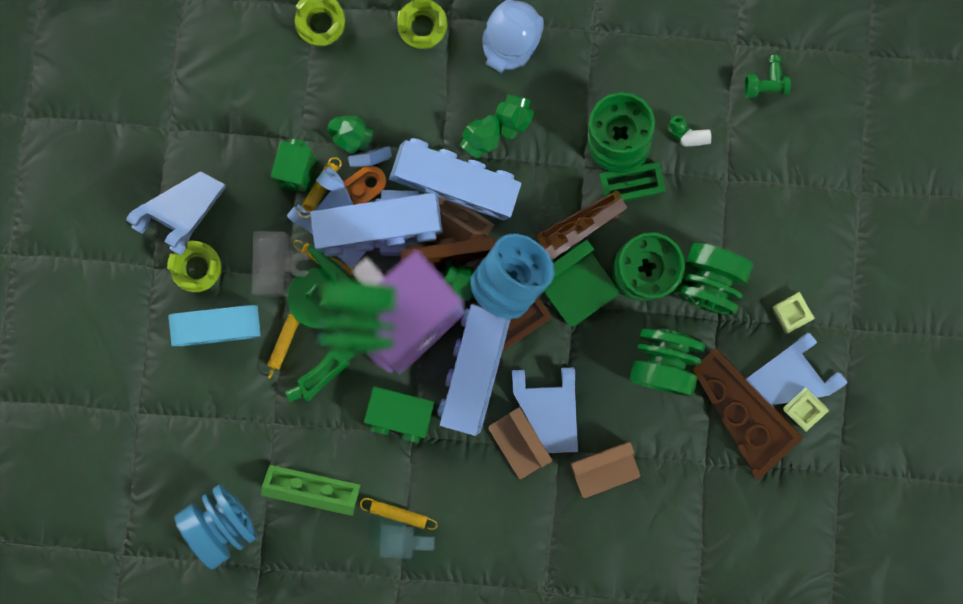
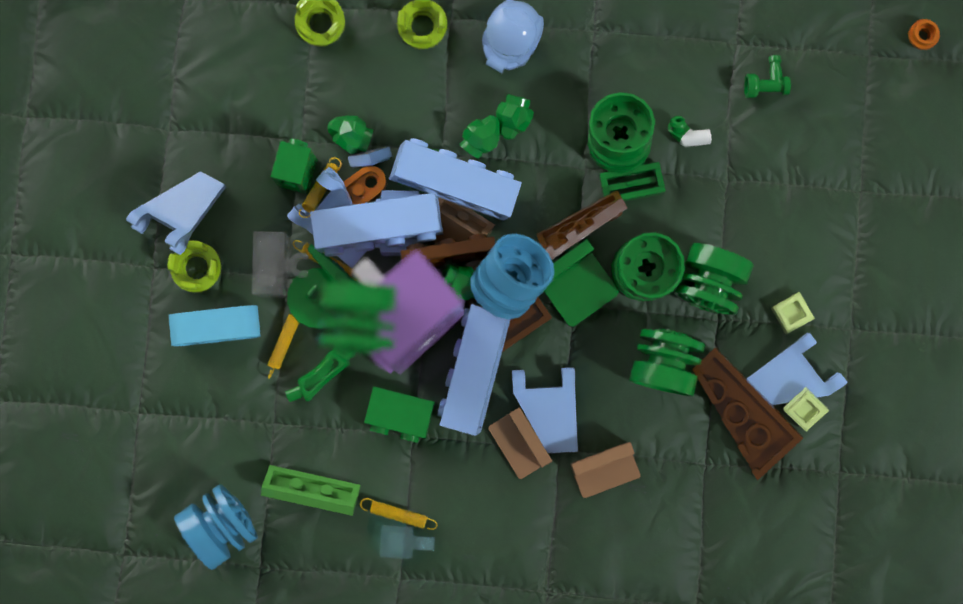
none -> orange plate [908,19,940,50]

